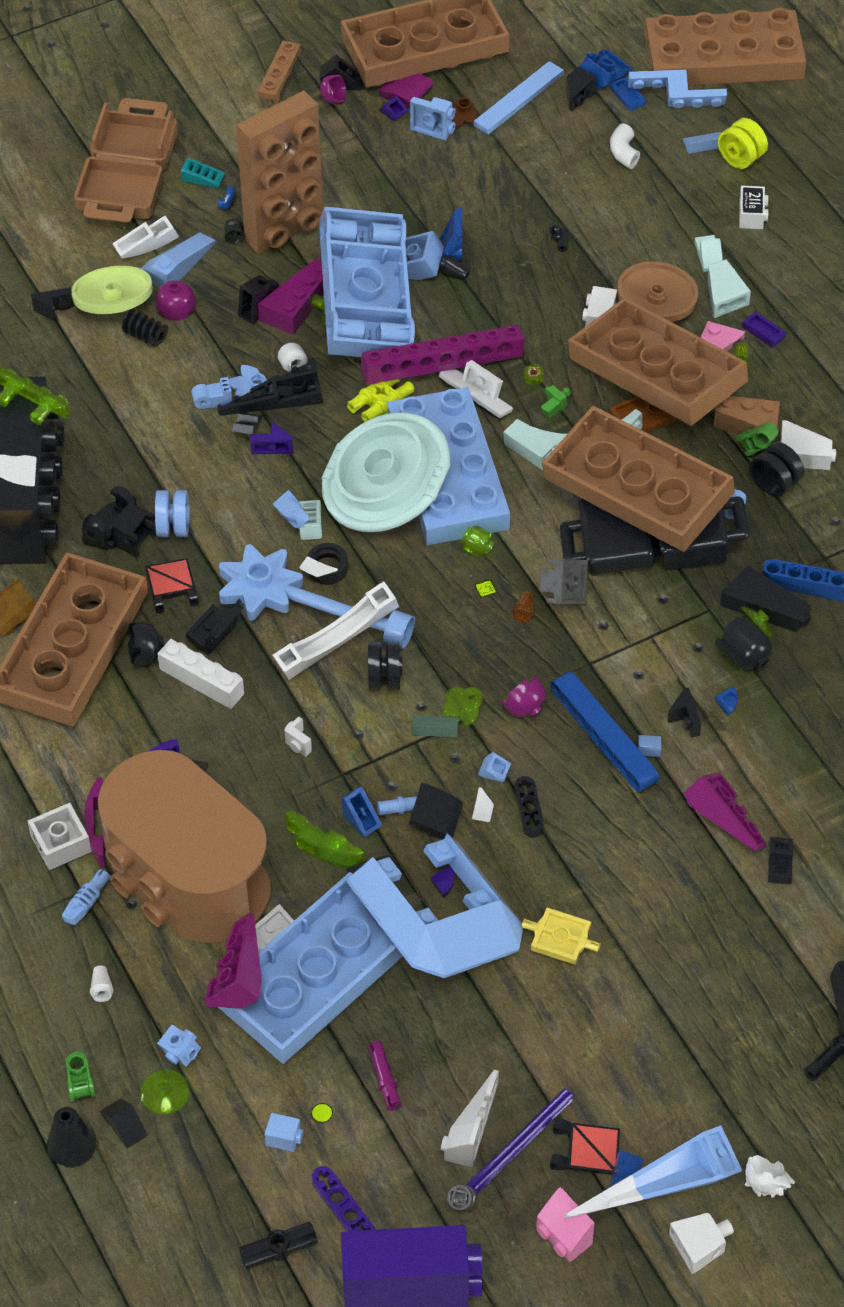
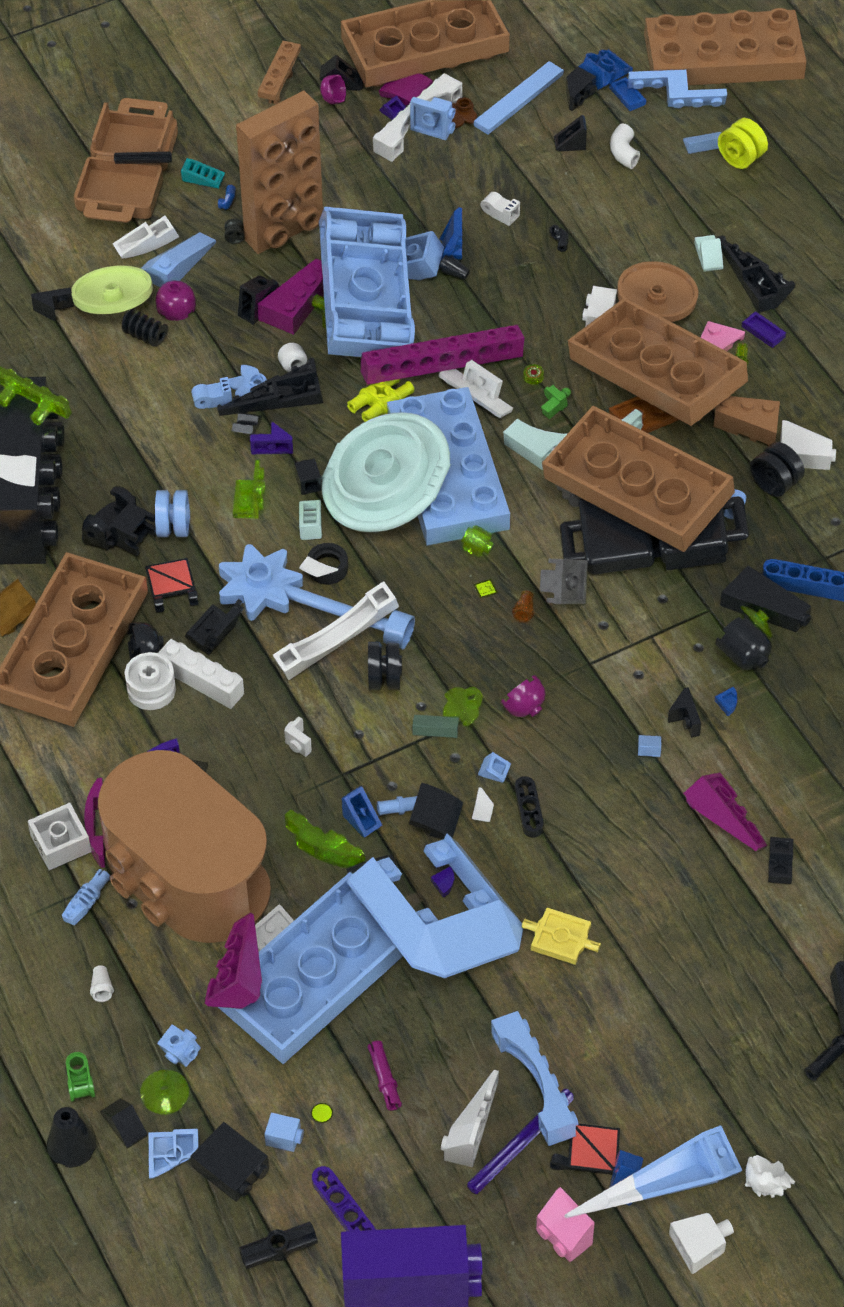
light blue leg [273,490,309,528] -> none
flat silver wheel [447,1185,477,1210] -> none
blue beam [550,671,659,792] -> none
light aqua slope [707,259,751,318] -> none
bright green piece [736,422,778,456] -> none
brick [739,186,768,229] -> none
none -> black axle [114,151,172,164]
none -> white wheel [125,652,176,710]
none -> light blue slope [149,1129,198,1179]
none -> black brick [190,1122,269,1202]
none -> clear neon green bracket [233,459,265,519]
none -> black brick [294,458,322,495]
none -> white arch [373,73,462,162]
none -> white leg [480,192,520,226]
none -> light blue arch [491,1011,578,1146]
none -> black slope [554,115,587,152]
none -> black wedge [717,235,795,313]

